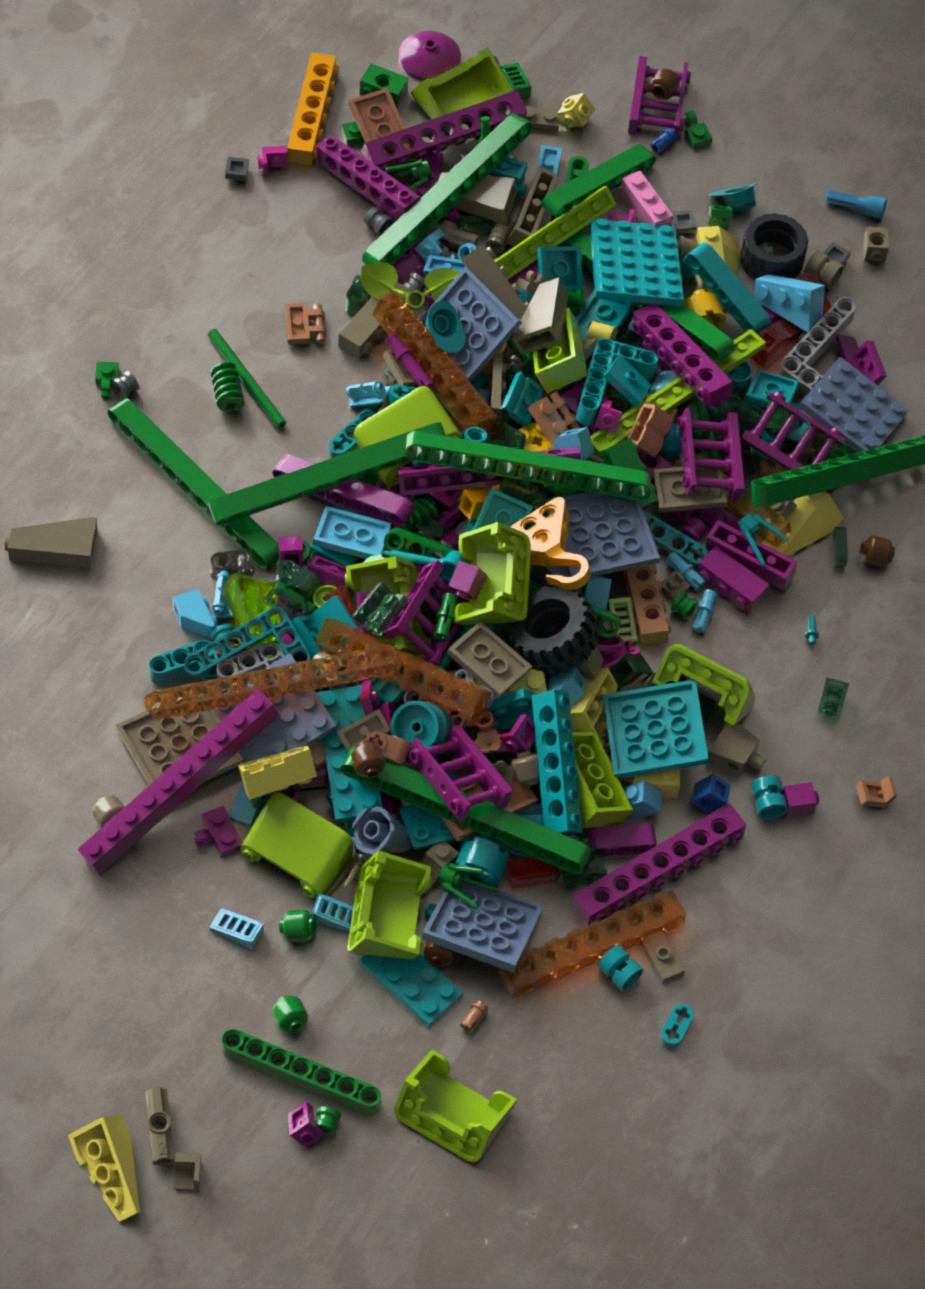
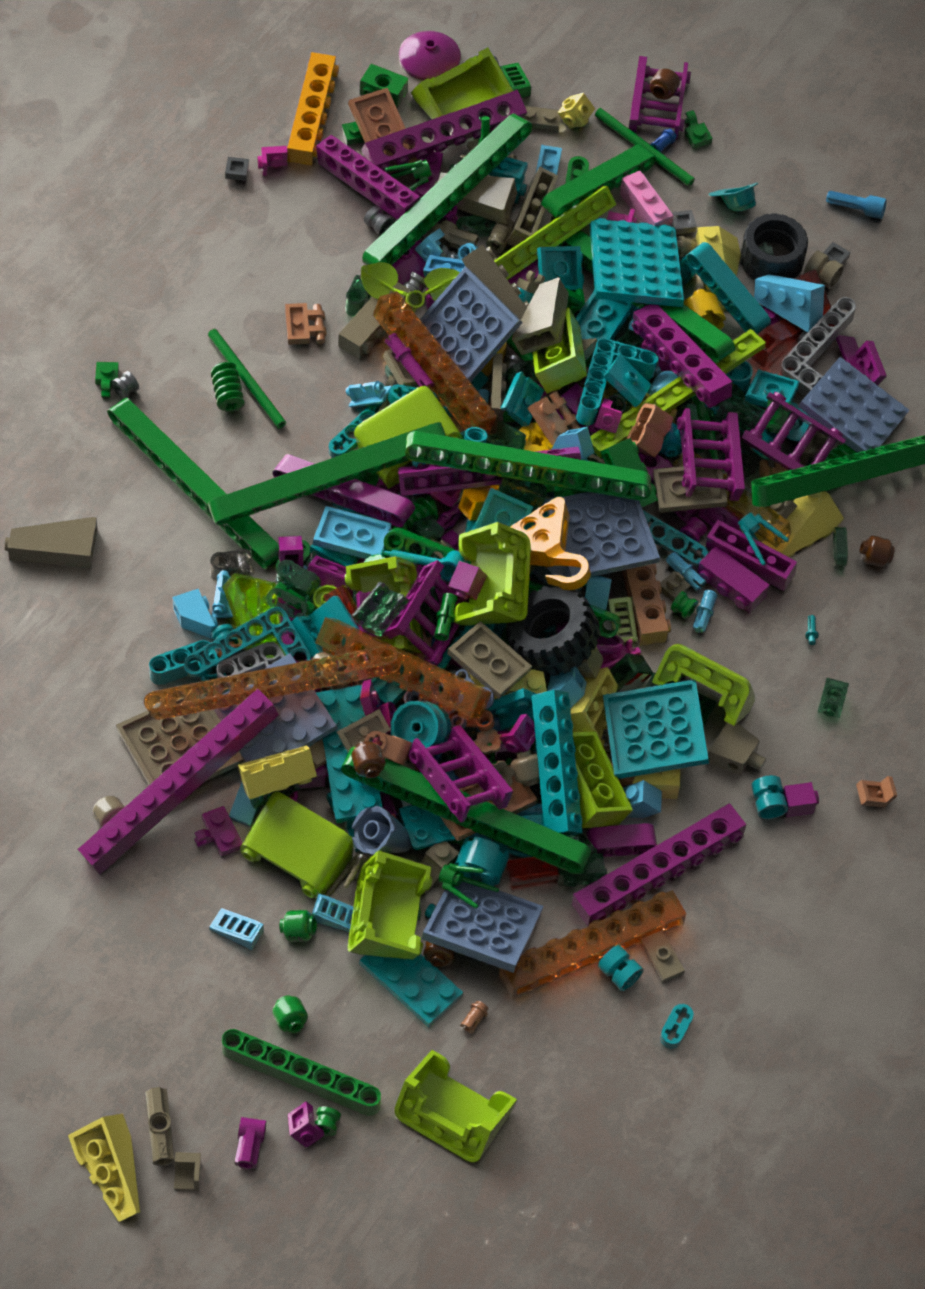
teal piece [426,301,466,353] -> none
light yellow piece [587,321,617,341] -> none
blue brick [691,773,731,814] -> none
green bracket [708,205,733,228] -> none
dark tan brick [864,226,889,261] -> none
none -> magenta piece [235,1117,267,1170]
none -> green piece [595,108,695,187]

